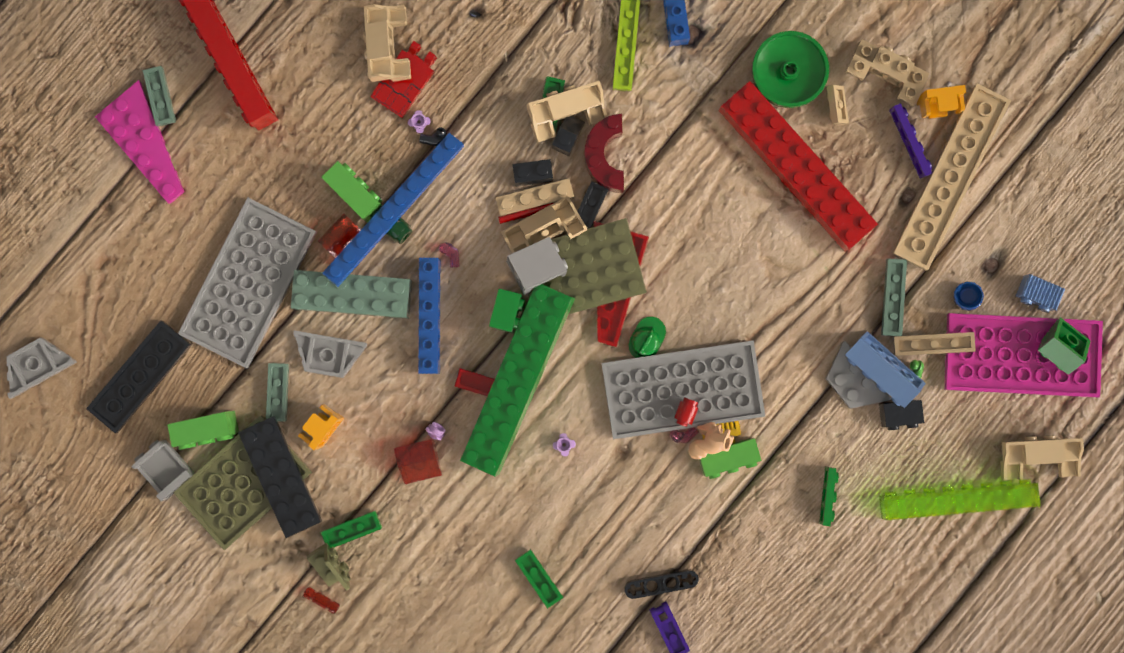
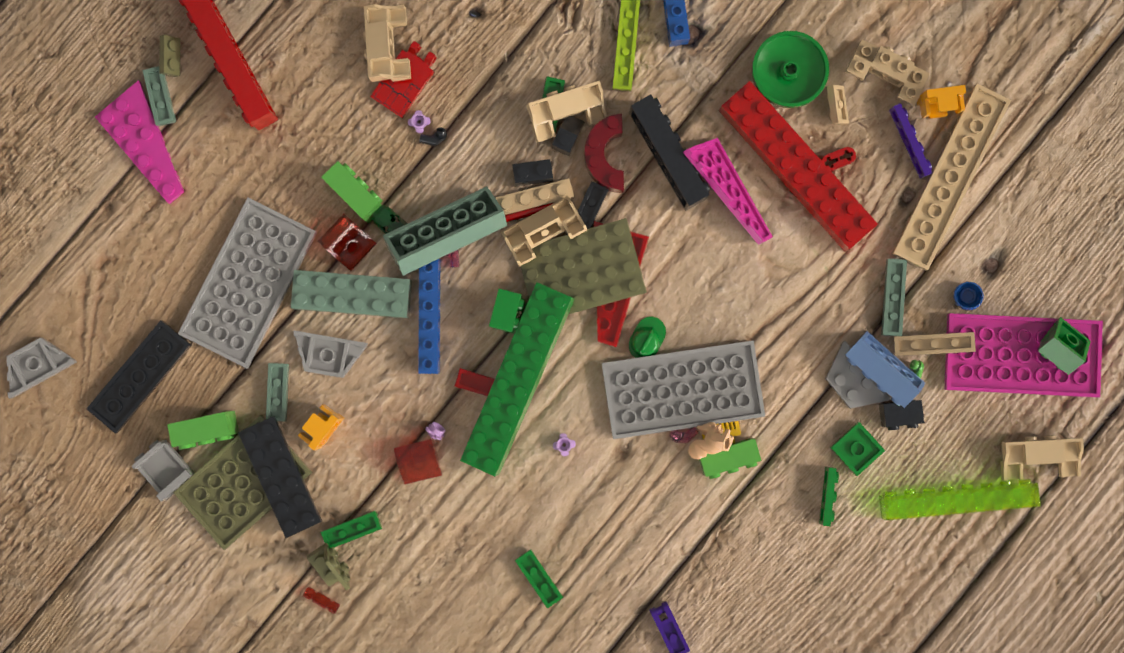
blue plate [322,133,464,287] -> none
light grey panel [506,237,568,295] -> none
black beam [624,569,699,599] -> none
red brick [674,397,698,427] -> none
medium blue brick [1016,274,1065,313] -> none
none -> olive plate [159,35,181,77]
none -> sand green brick [383,186,507,276]
none -> black brick [629,94,710,211]
none -> dark pink wing [683,138,773,245]
none -> red beam [821,147,856,172]
none -> green plate [830,422,886,476]

